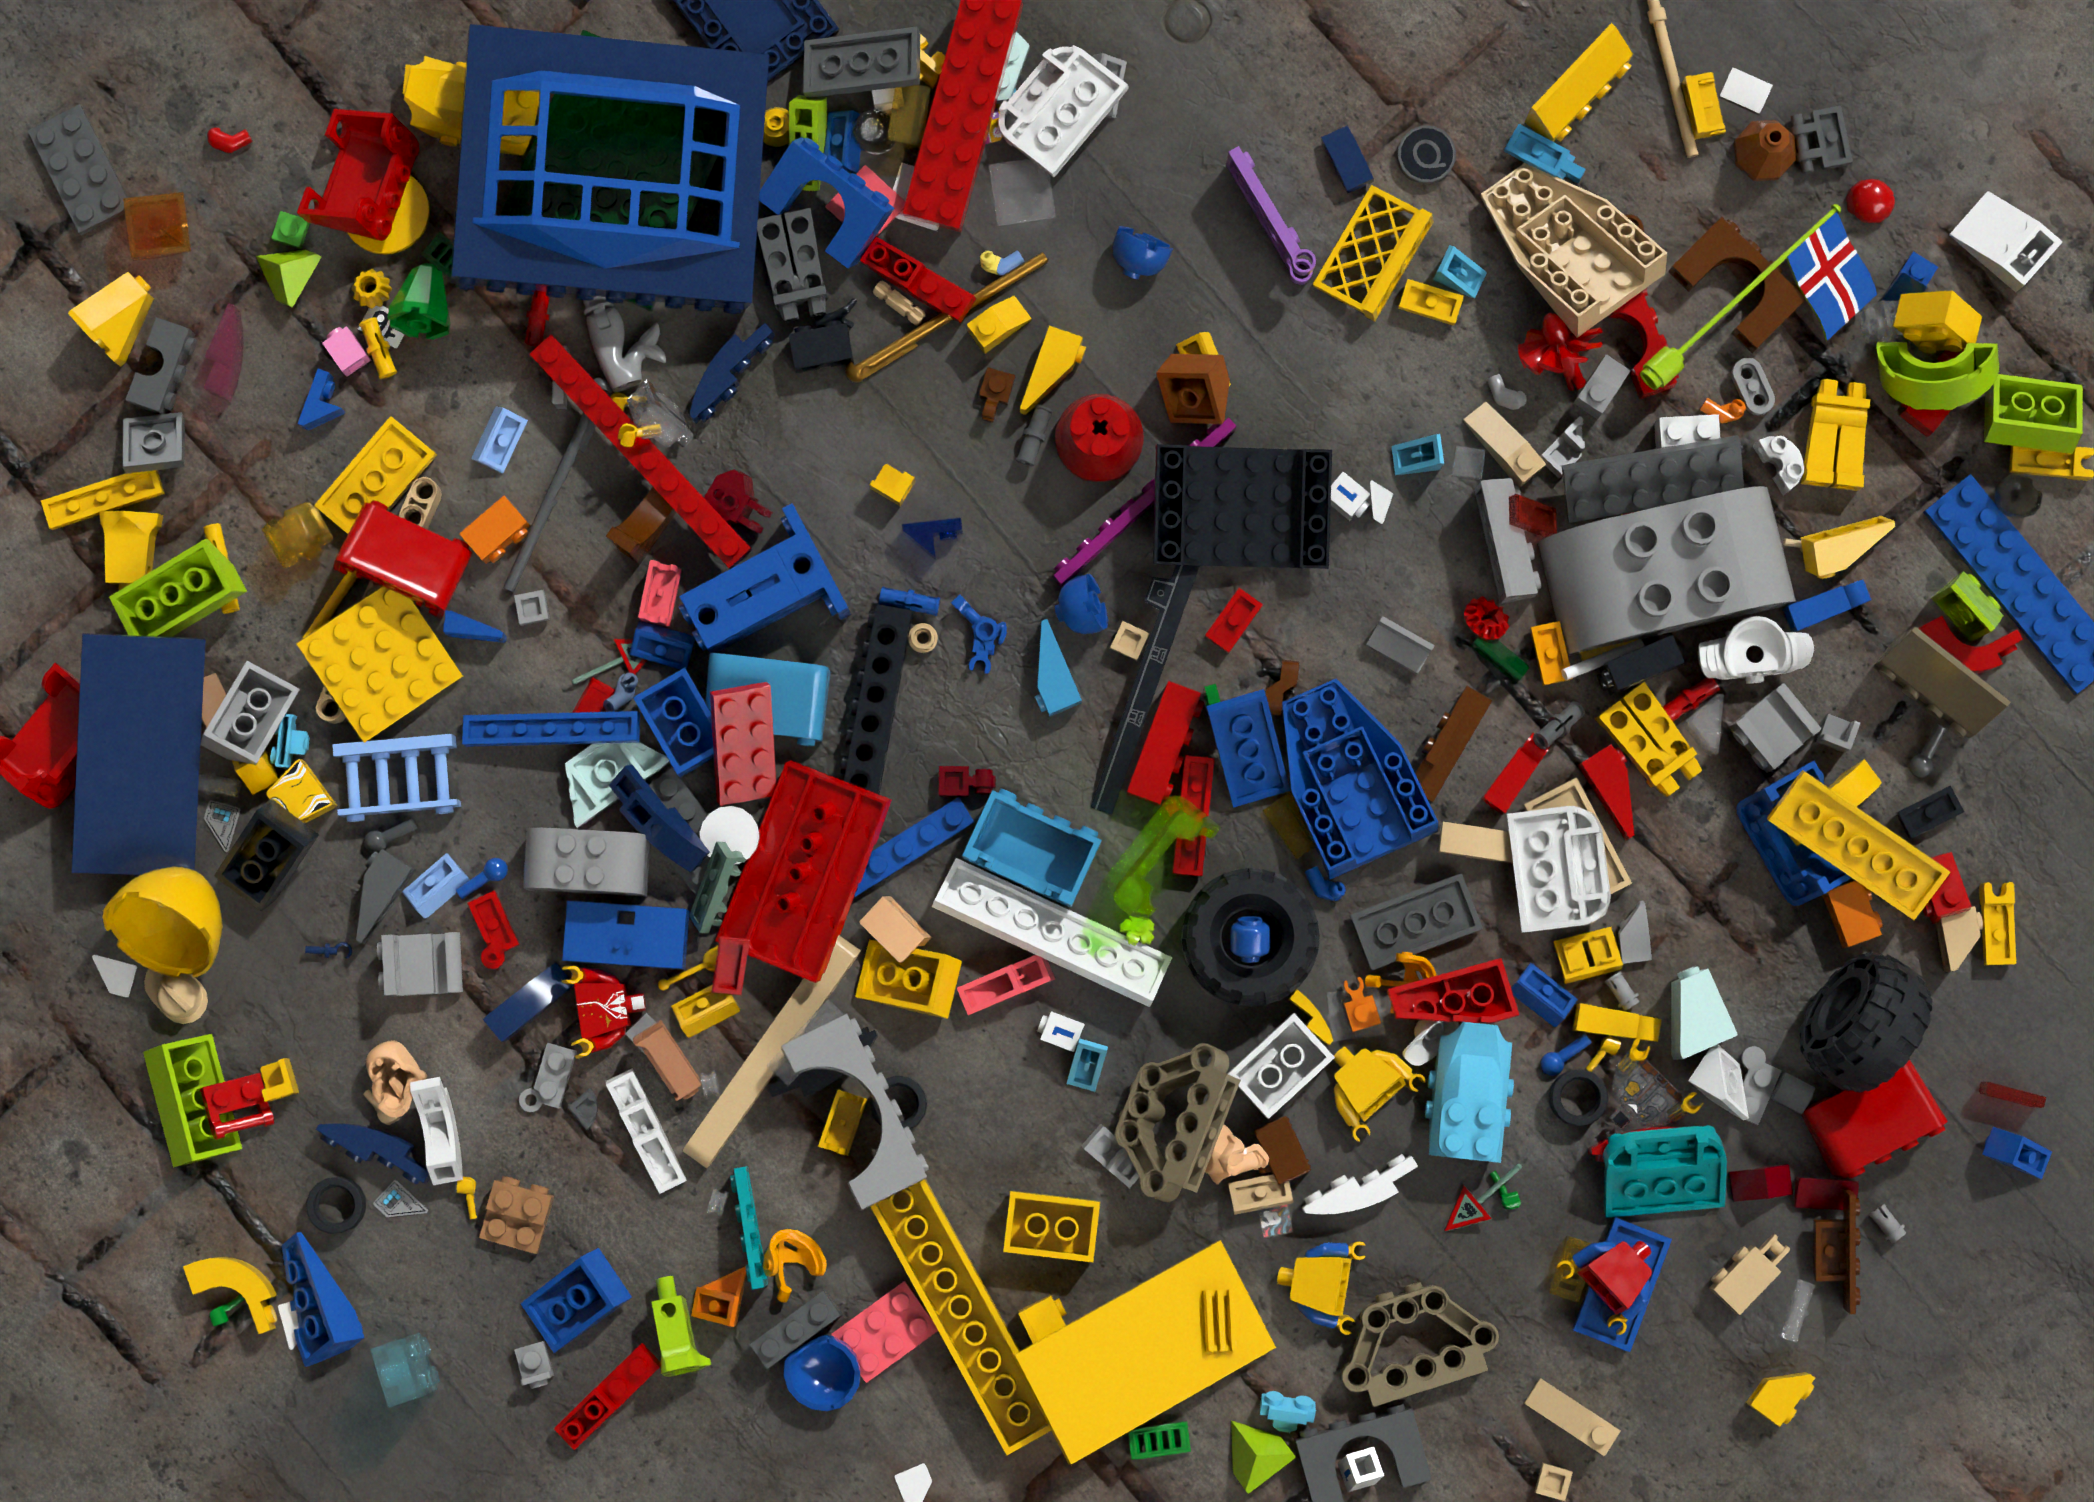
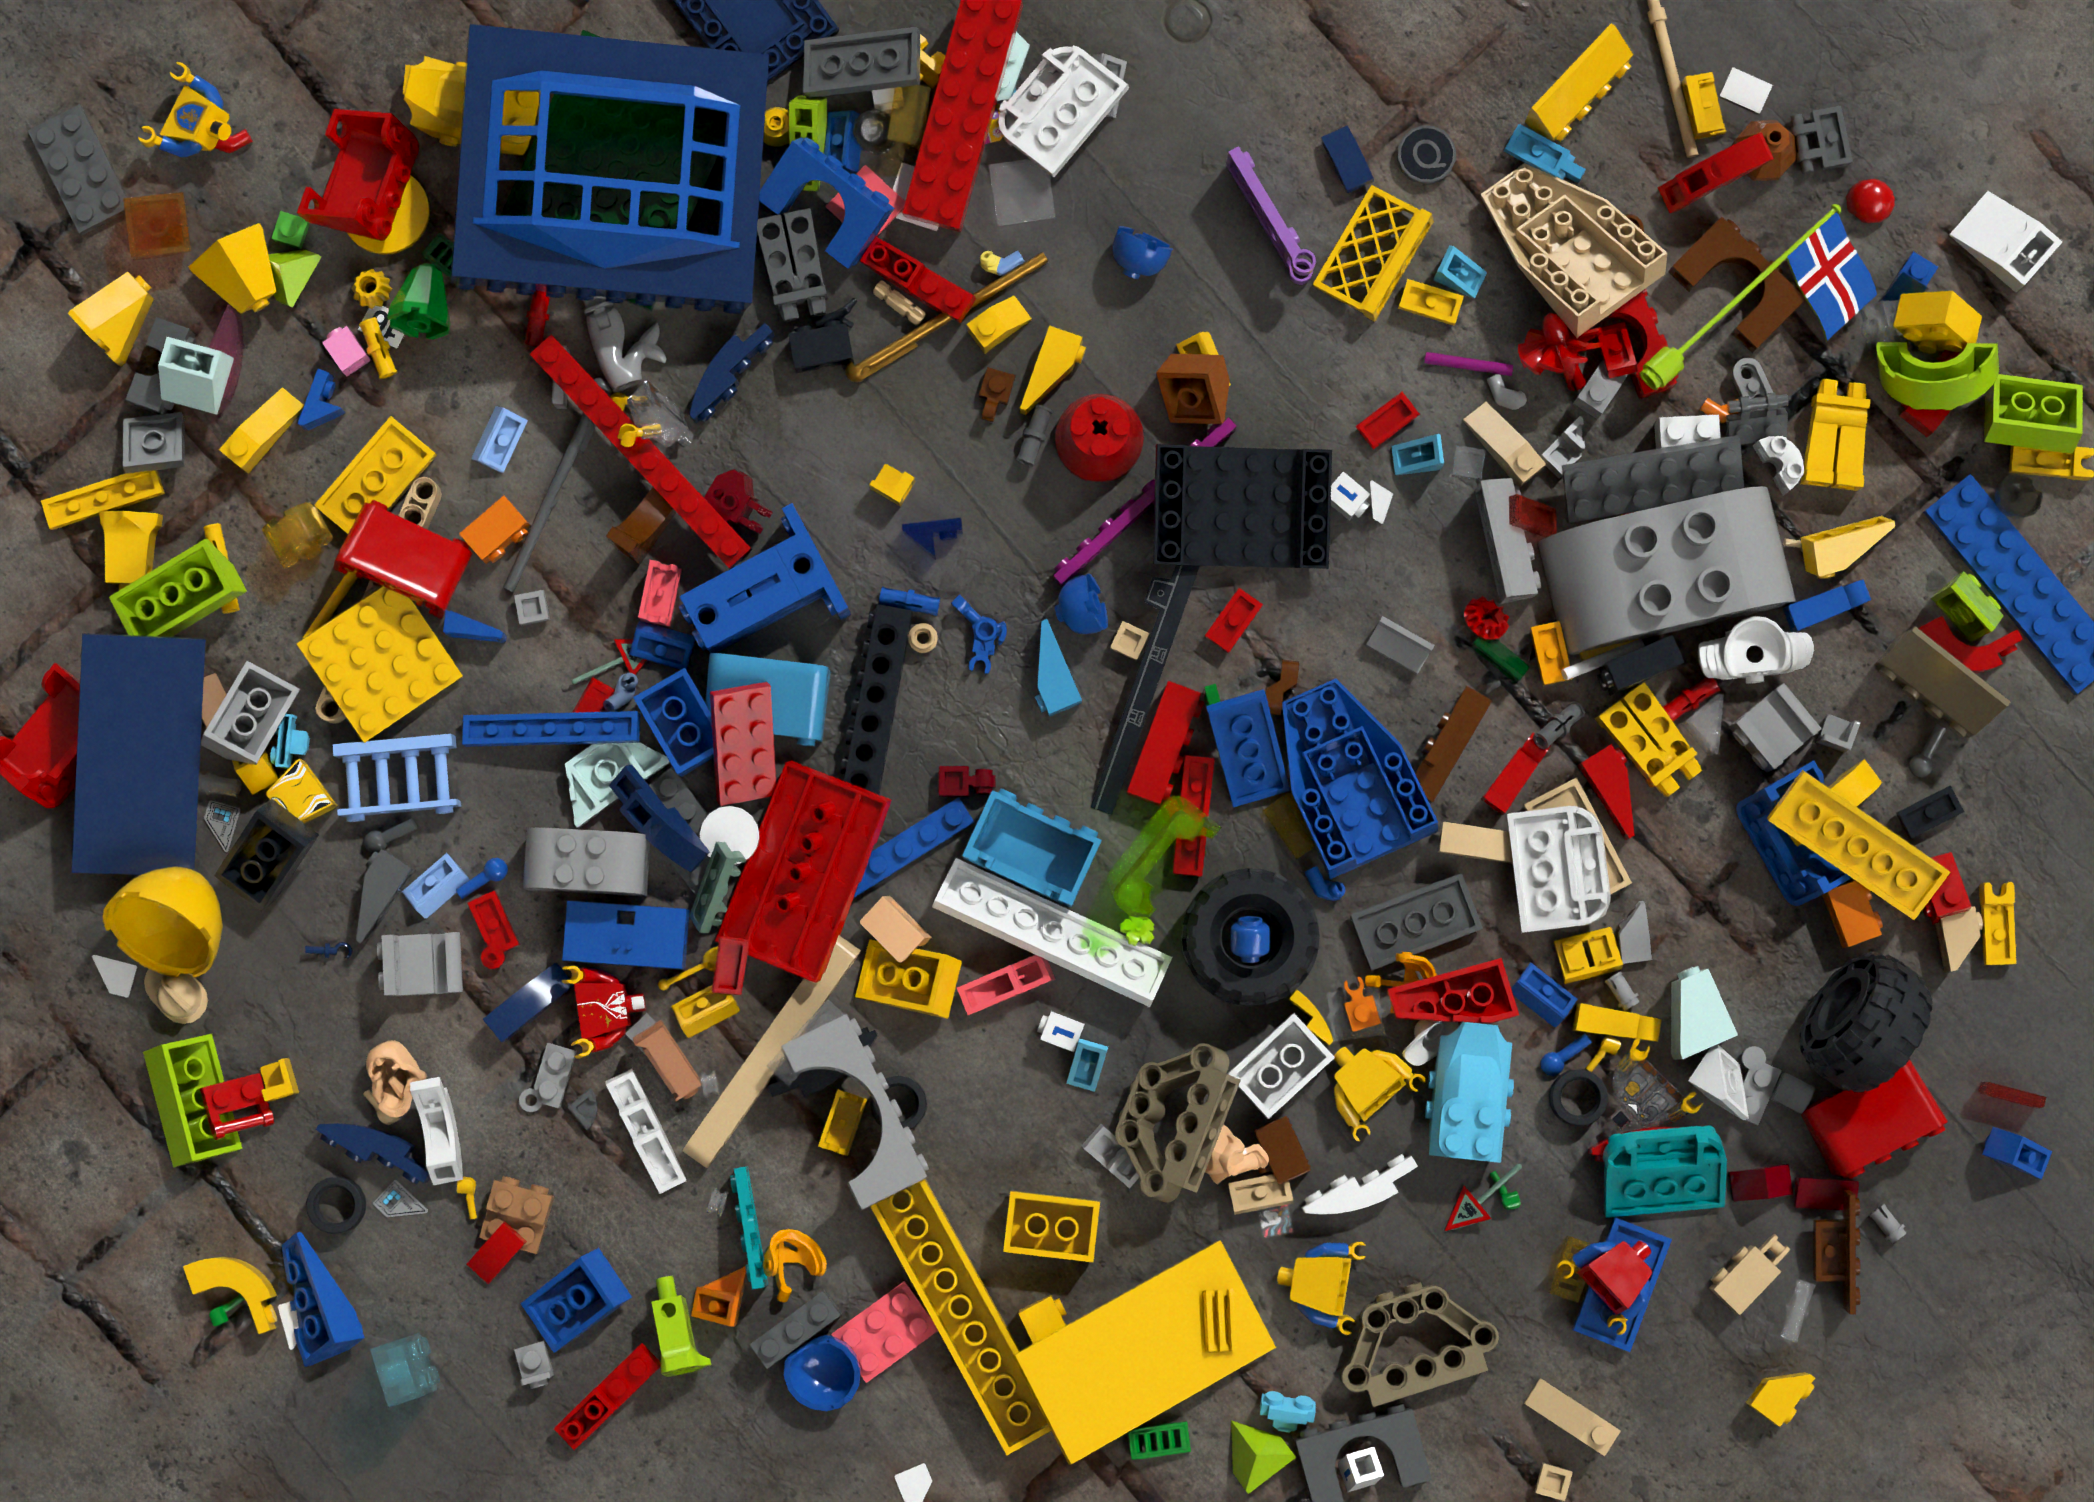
none -> torso [138,62,231,158]
none -> light aqua slope [158,337,234,415]
none -> yellow slope [188,223,277,314]
none -> yellow slope [219,387,304,474]
none -> red slope [466,1221,527,1284]
none -> red tile [1355,391,1420,450]
none -> magenta bar [1424,352,1513,376]
none -> red plate [1597,322,1638,379]
none -> red slope [1658,132,1774,214]
none -> dark grey plate [1726,392,1789,445]

